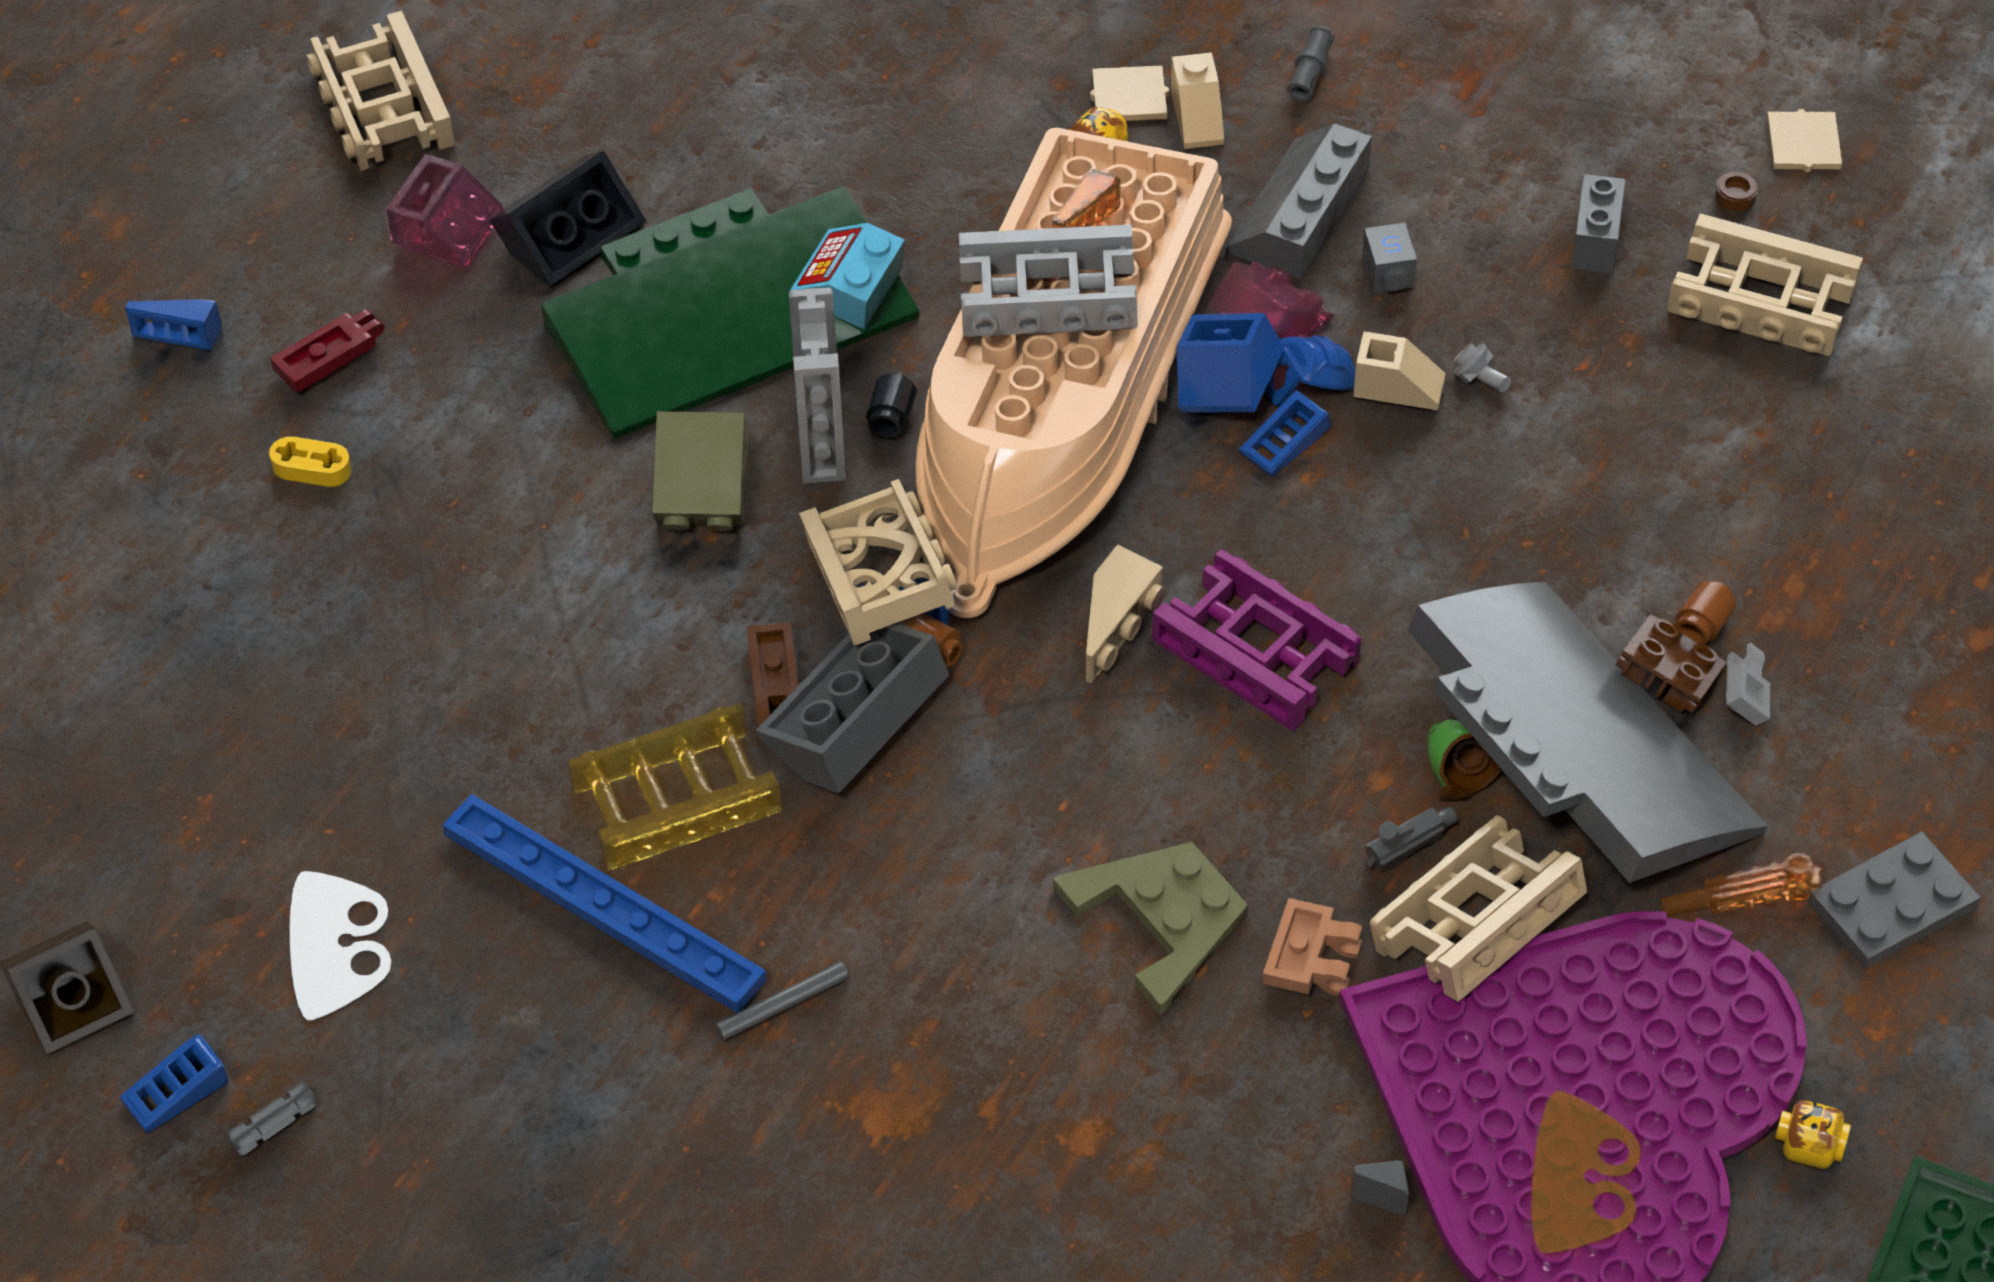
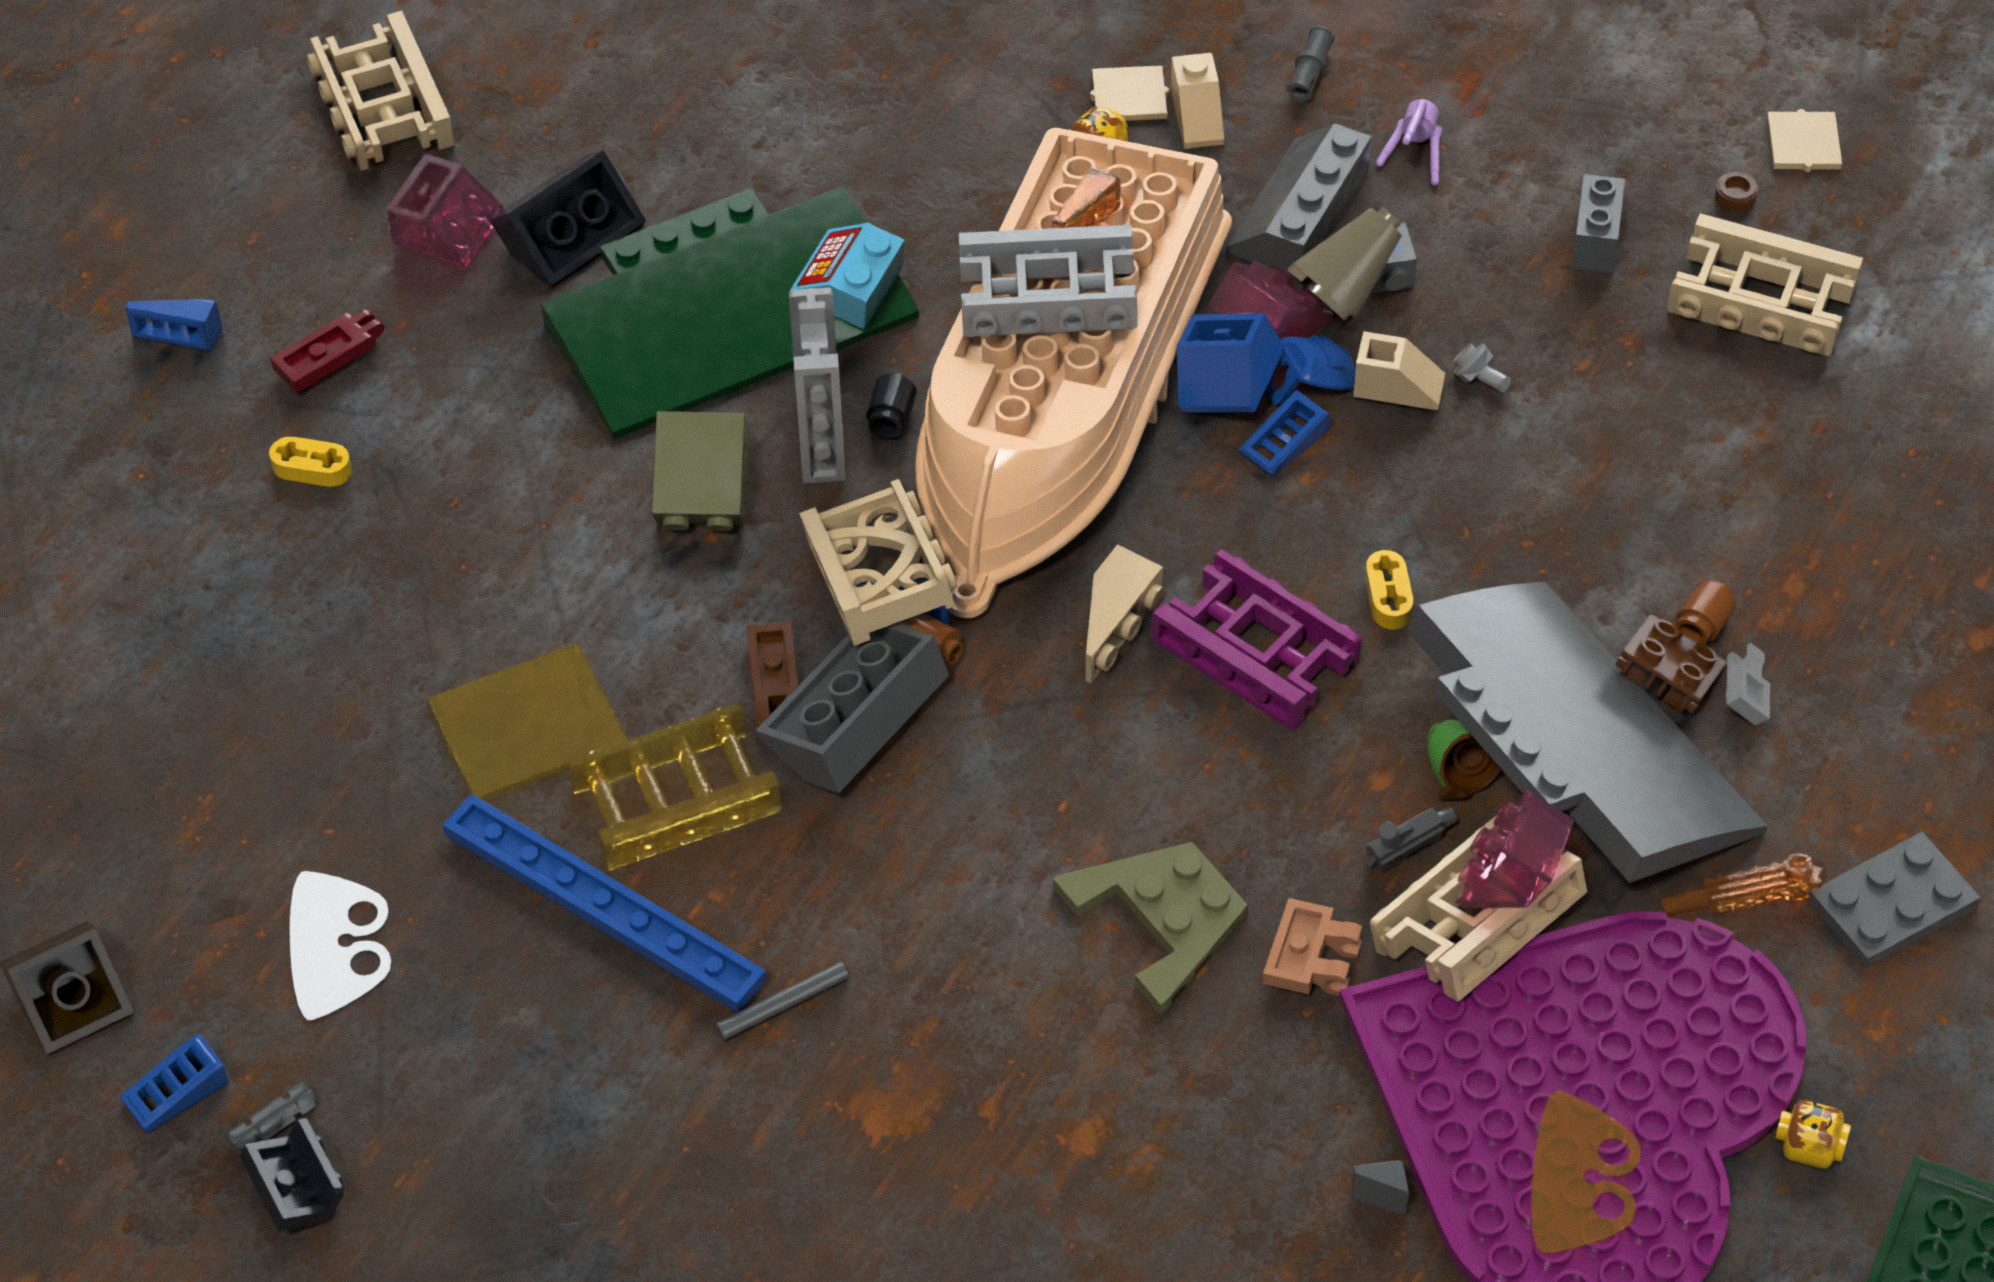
none -> black bracket [240,1118,344,1232]
none -> clear yellow piece [427,642,629,800]
none -> dark tan cone [1287,207,1402,326]
none -> yellow beam [1365,550,1413,630]
none -> lavender plant [1375,99,1442,186]
none -> clear pink slope [1455,789,1575,908]

